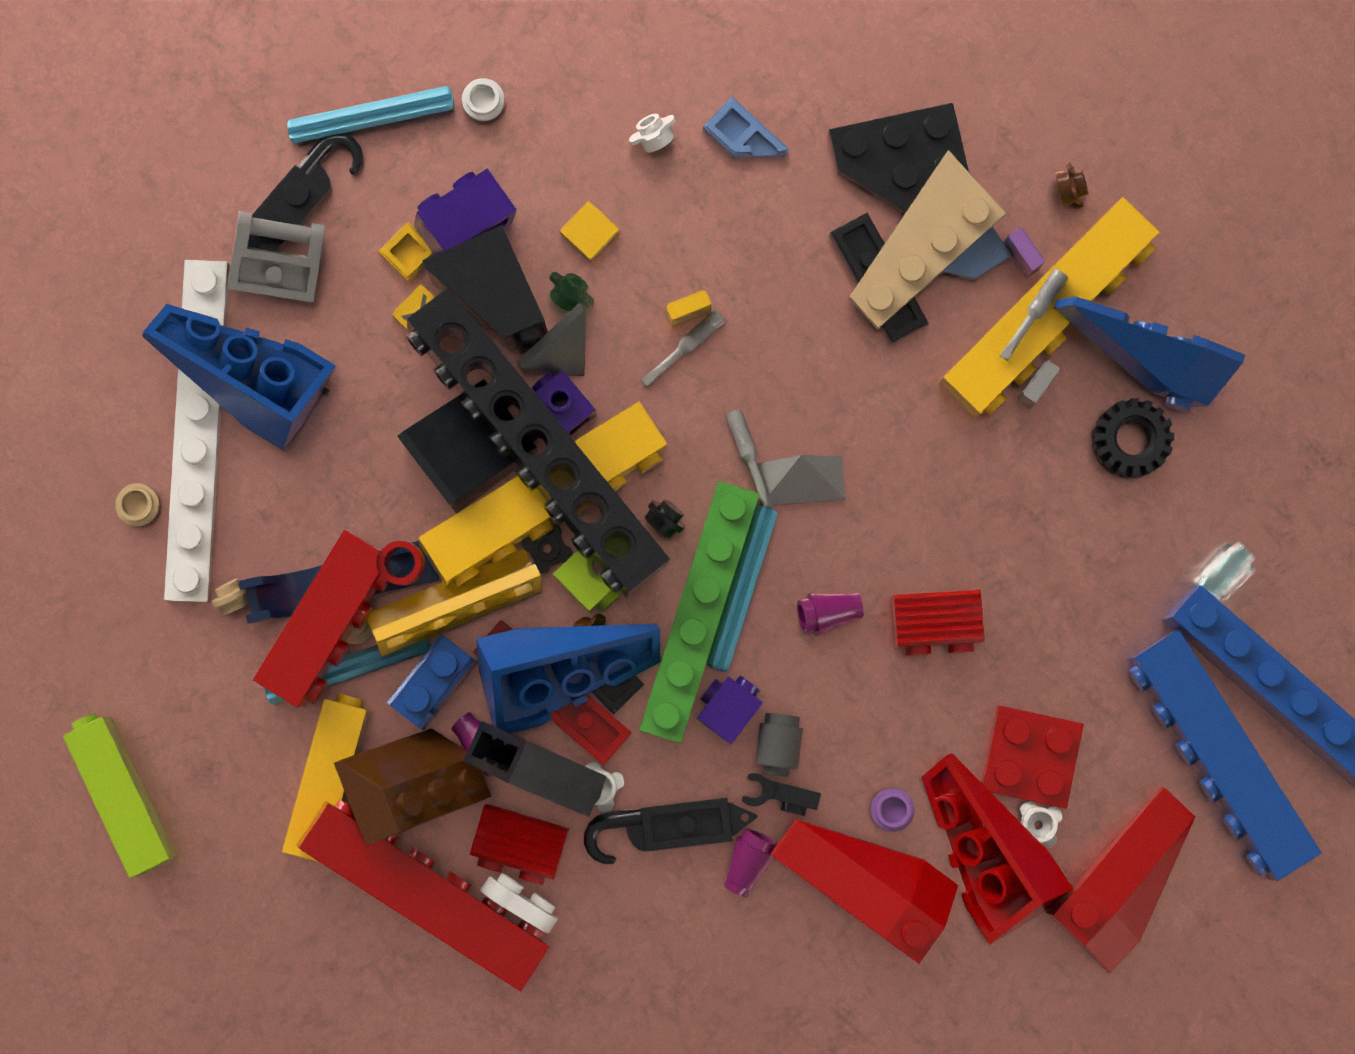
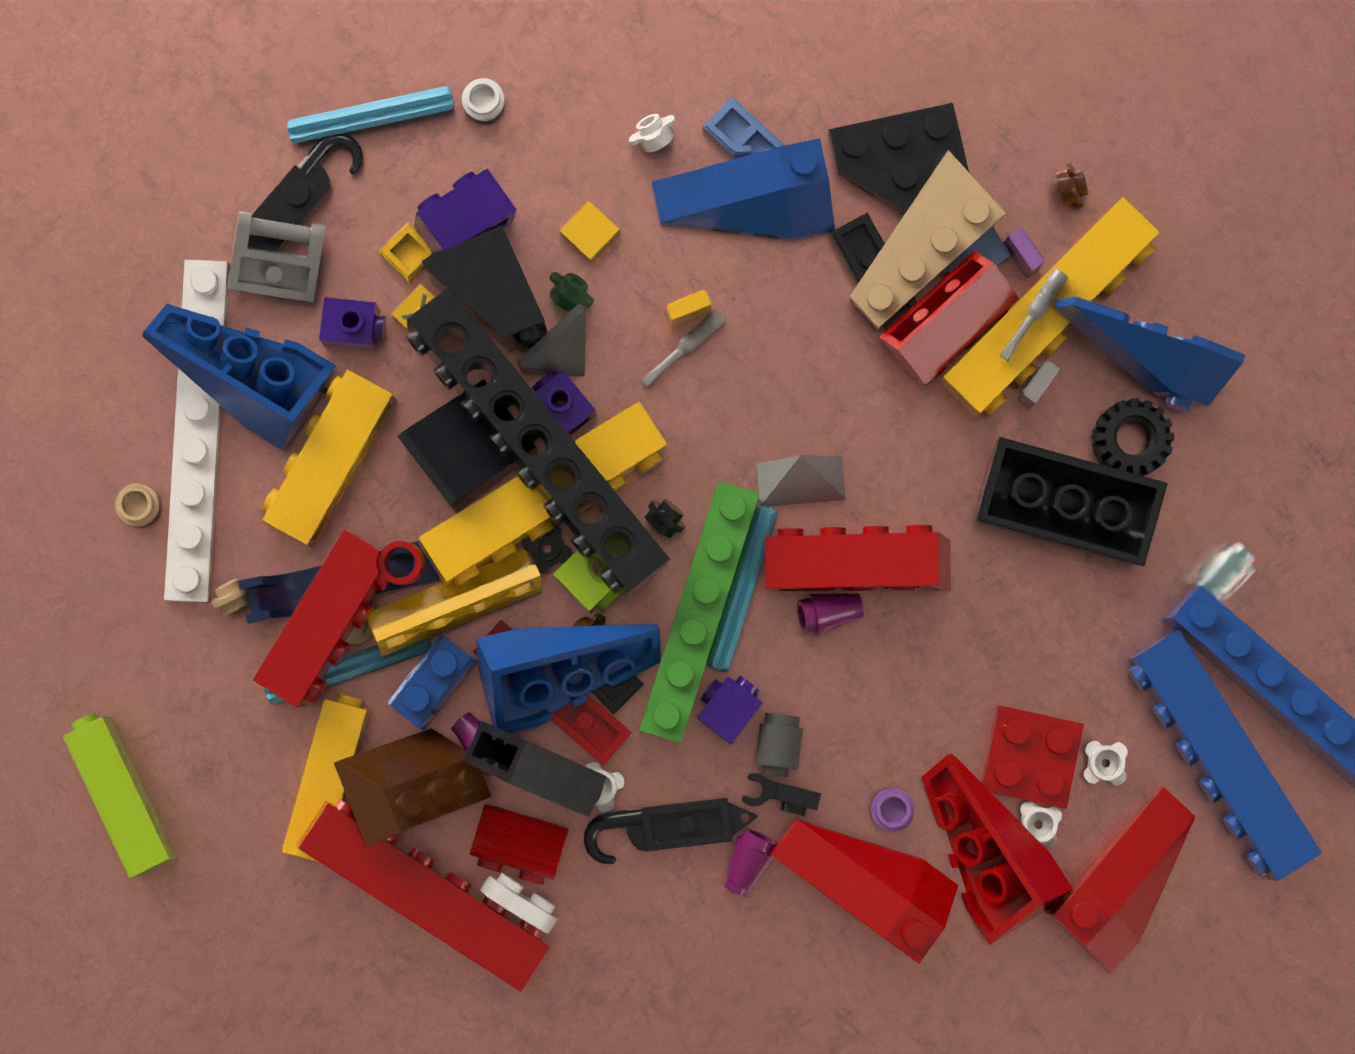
light grey piece [726,409,772,508] -> none
red brick [891,590,985,656] -> none
none -> yellow brick [262,369,397,549]
none -> dark purple brick [319,297,386,352]
none -> blue wedge [652,138,835,240]
none -> red wedge [765,525,951,592]
none -> brick [880,251,1020,385]
none -> black brick [975,437,1168,567]
none -> white plate [1083,741,1128,785]

